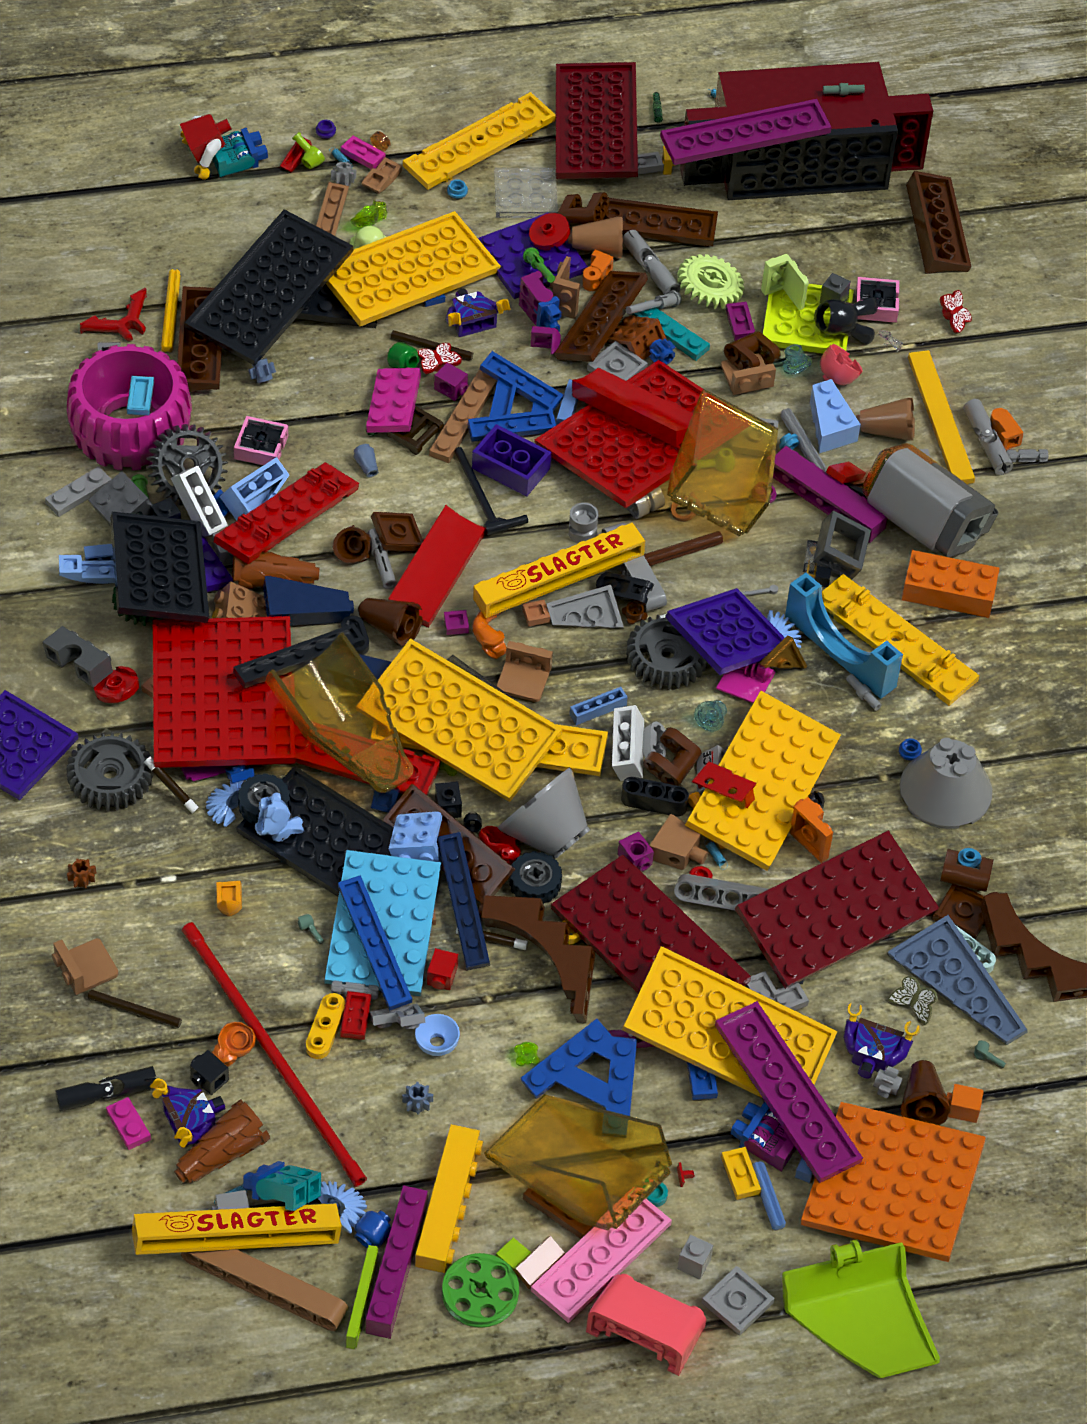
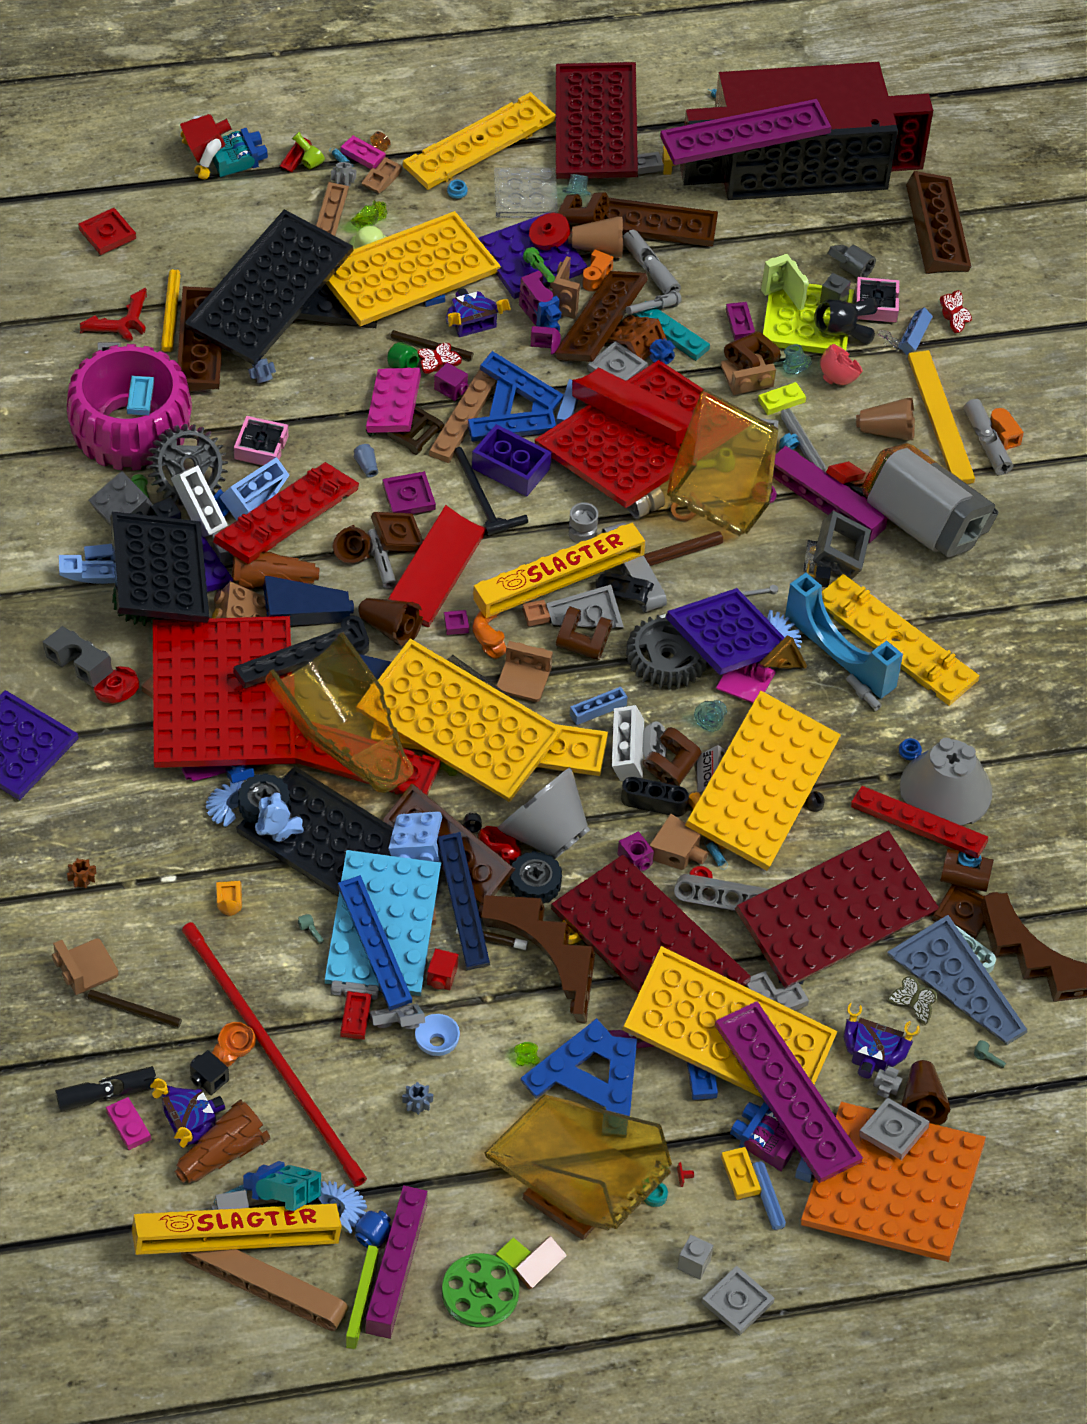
light grey plate [45,466,112,517] -> none
dark grey gear [66,732,154,811] -> none
dark brown bar [144,756,199,814] -> none
yellow plate [306,993,345,1059] -> none
dark purple plate [316,120,336,138] -> none
dark blue plate [371,784,400,813] -> none
yellow brick [415,1124,483,1273] -> none
black brick [435,781,462,818] -> none
bright pink plate [531,1189,672,1323] -> none
coral windscreen [586,1274,706,1376] -> none
reddish brown plate [622,602,648,625] -> none
clear green pin [653,92,663,123] -> none
yellowish green gear [677,254,744,309] -> none
red piece [692,761,756,808] -> none
lime panel [782,1239,940,1379] -> none
orange plate [790,797,833,863] -> none
light blue wedge [810,379,861,453] -> none
sand green bar [823,83,865,96] -> none
orange brick [902,550,1000,618] -> none
orange brick [947,1084,984,1123] -> none
light grey axle [1006,449,1049,462] -> none
none -> red plate [78,208,136,255]
none -> magenta plate [382,471,436,514]
none -> reddish brown connector [556,606,613,660]
none -> clear light blue piece [562,173,591,196]
none -> neon yellow plate [758,382,806,415]
none -> dark grey piece [827,245,876,278]
none -> red plate [851,786,988,859]
none -> light grey plate [859,1098,929,1160]
none -> medium blue piece [898,307,933,355]

